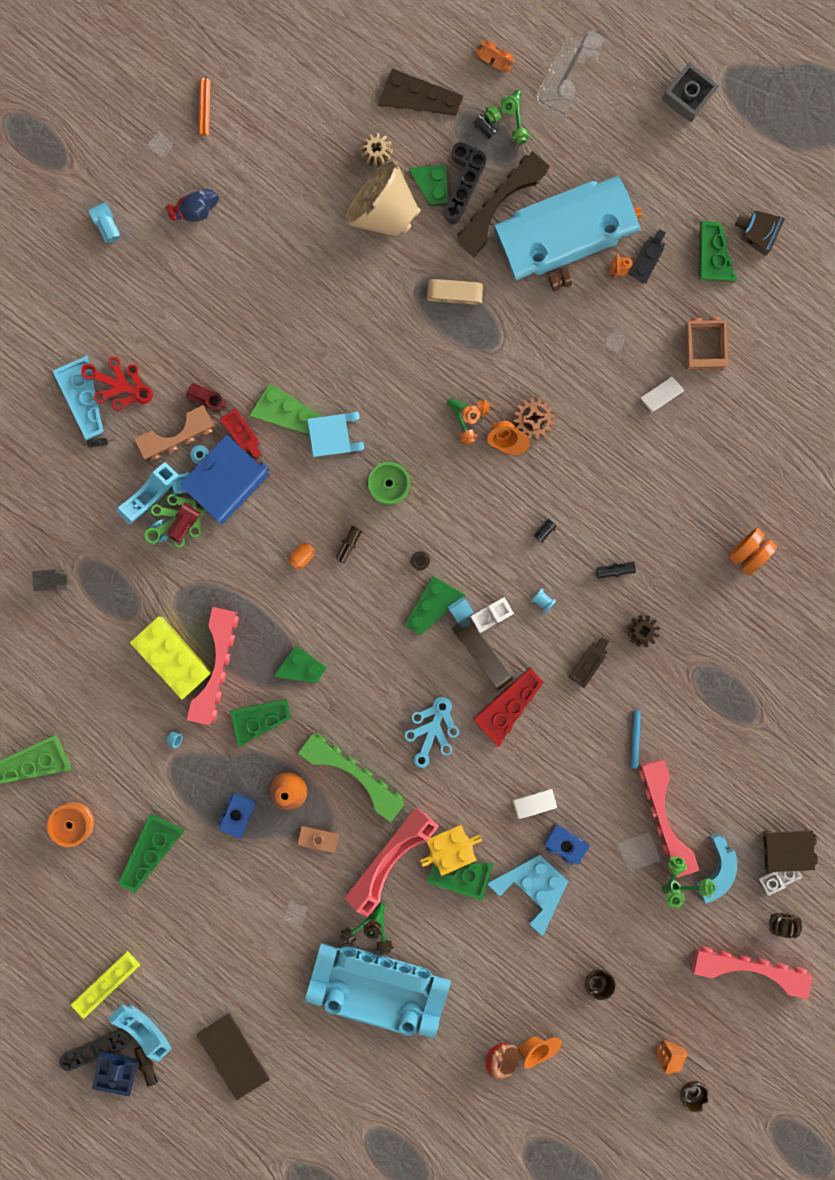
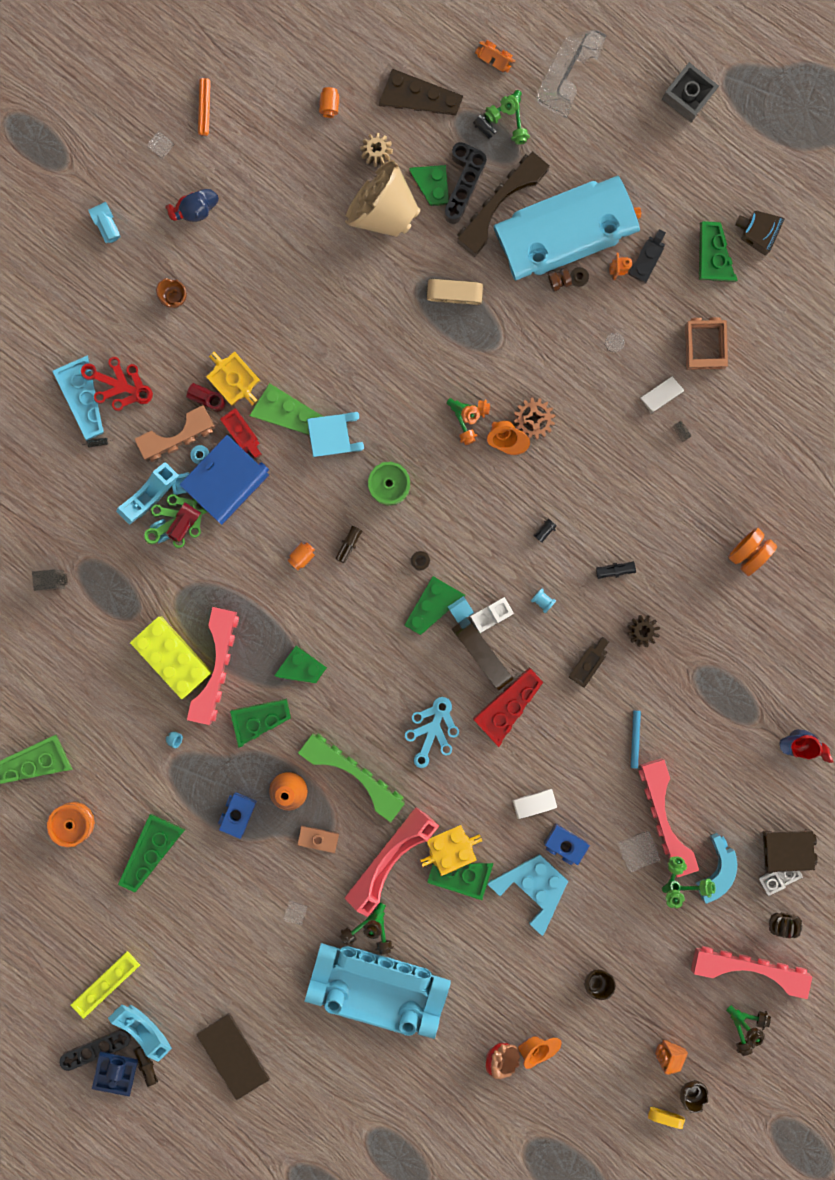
none -> dark orange hair [156,278,187,308]
none -> yellow plate [206,351,260,406]
none -> orange brick [319,87,339,118]
none -> dark brown plate [570,267,589,287]
none -> yellow beam [648,1107,685,1129]
none -> clear smoke tile [672,421,691,442]
none -> plant [726,1005,771,1056]
none -> red hair [779,729,833,763]

